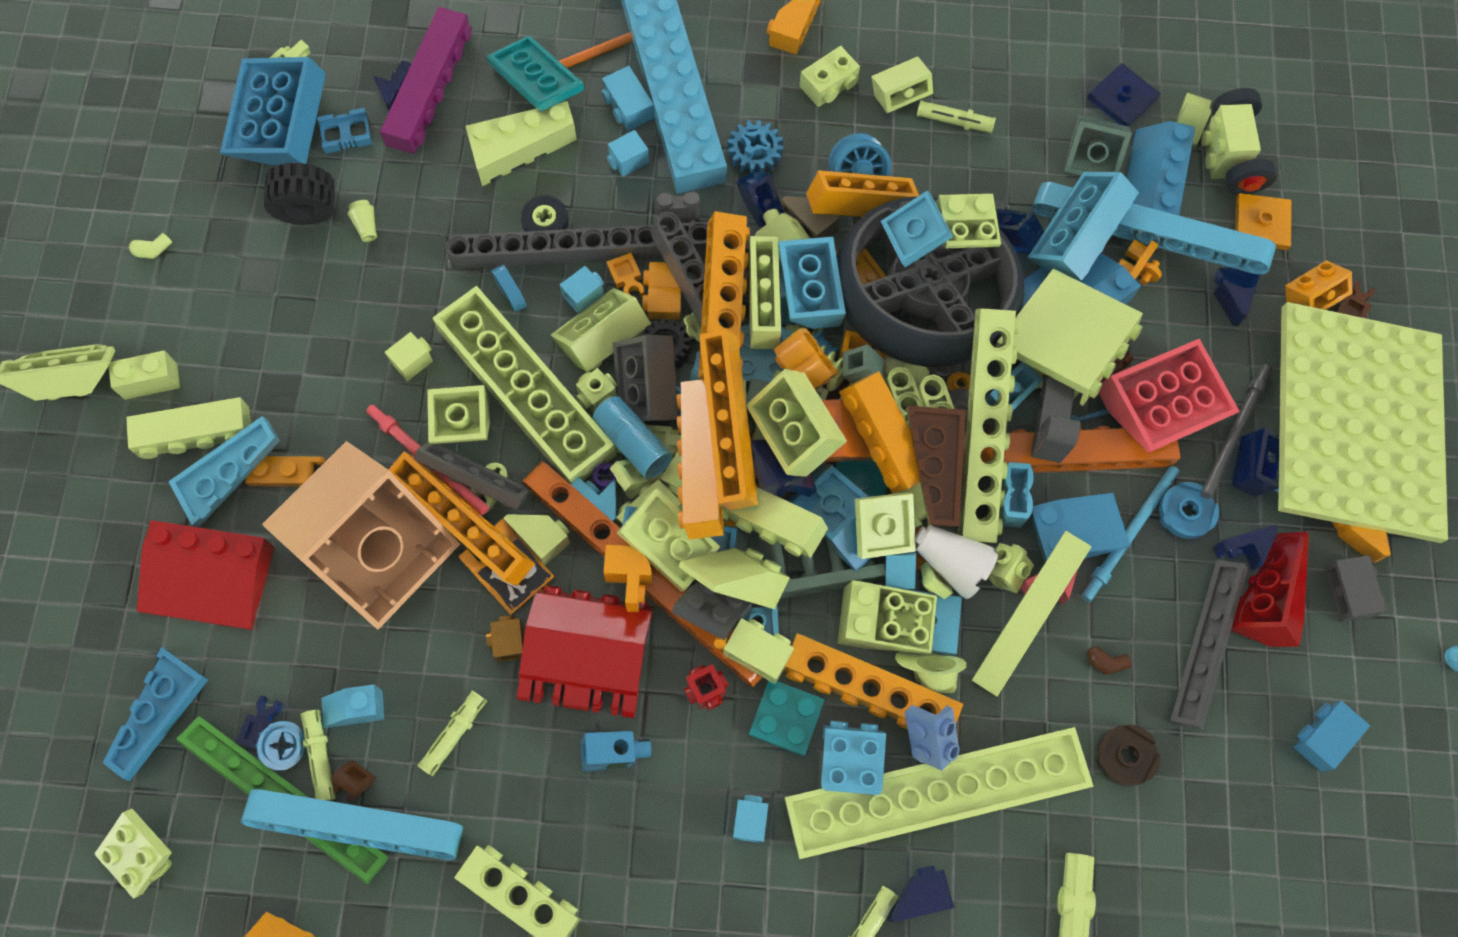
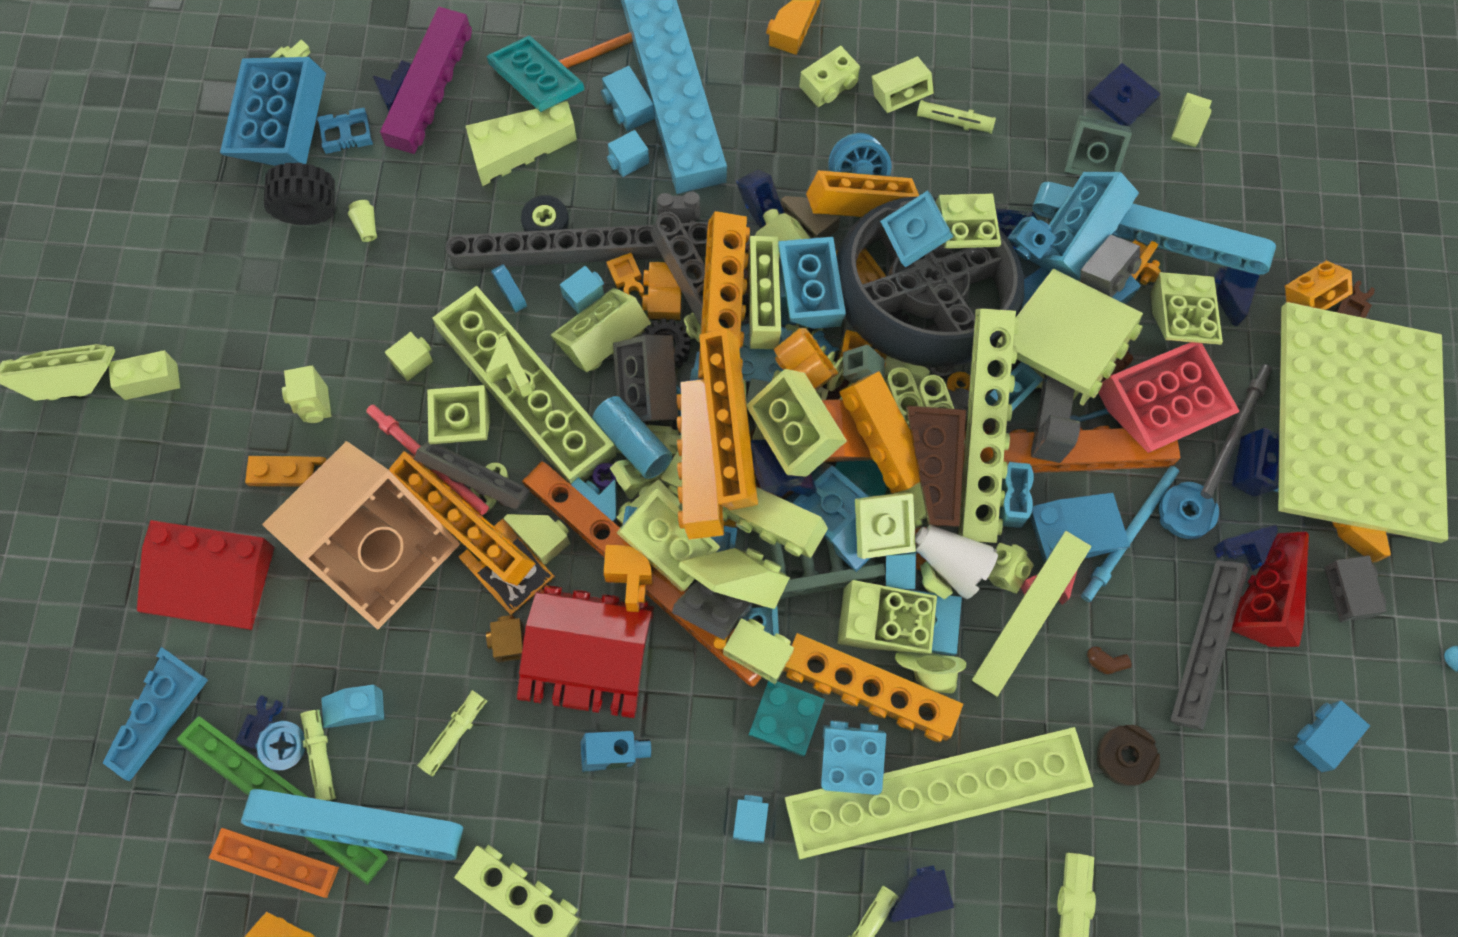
yellowish green plate [95,809,172,899] -> none
yellowish green brick [126,397,251,459] -> none
yellowish green arm [129,233,173,259] -> none
medium azure wing [168,416,280,528] -> none
reddish brown tile [331,760,376,803] -> none
yellowish green brick [576,368,617,414] -> none
red brick [684,664,729,710] -> none
dark azure gear [727,120,784,175] -> none
medium blue bracket [905,705,960,771] -> none
dark azure slope [1126,121,1195,215] -> none
brick [1201,88,1277,194] -> none
light orange plate [1235,193,1291,250] -> none
none -> orange plate [209,828,339,898]
none -> yellowish green brick [282,365,332,423]
none -> yellowish green slope [486,335,533,398]
none -> dark azure brick [1008,216,1057,260]
none -> brick [1081,234,1142,298]
none -> yellowish green slope [1150,272,1223,345]

